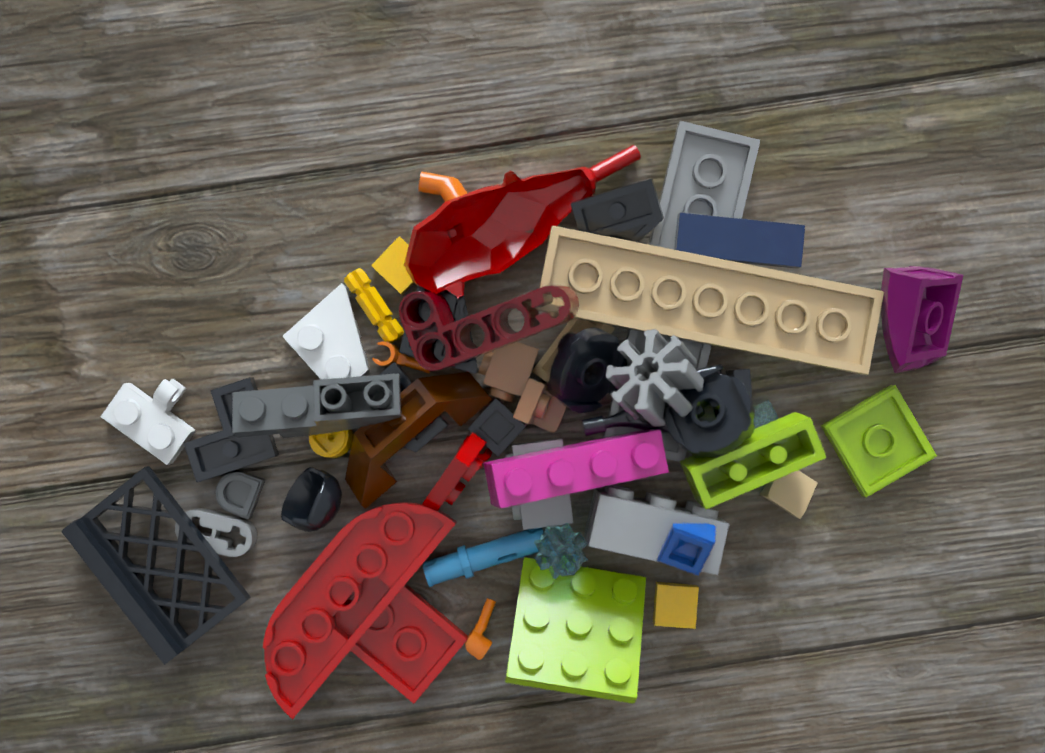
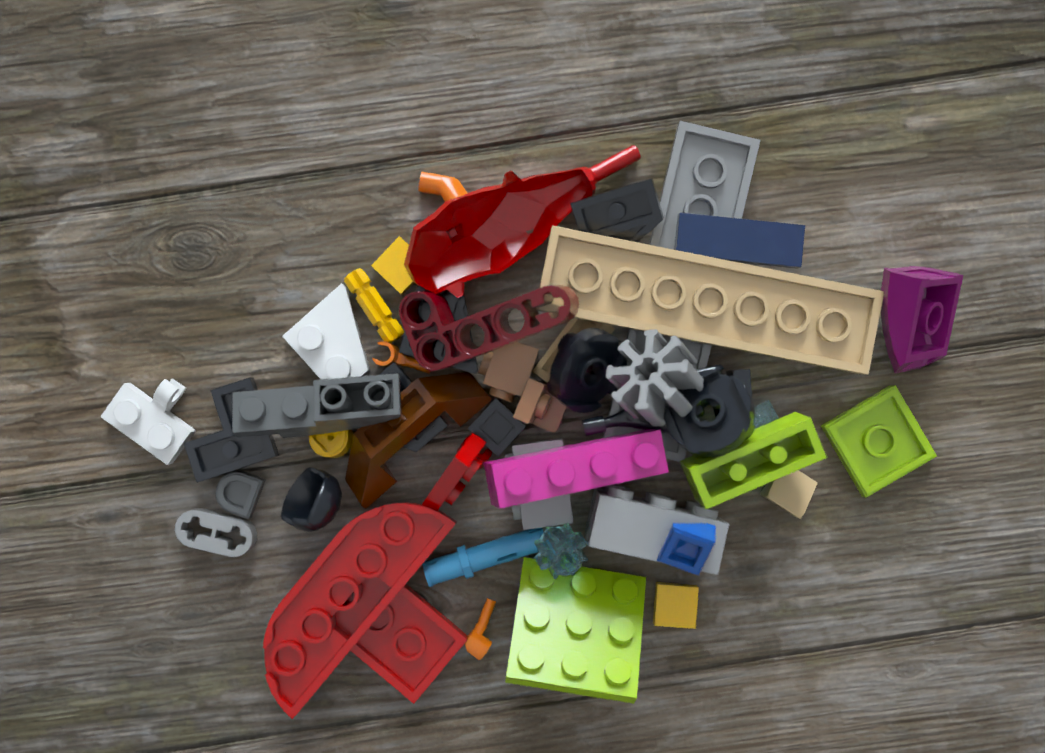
black fence [61,466,251,665] -> none

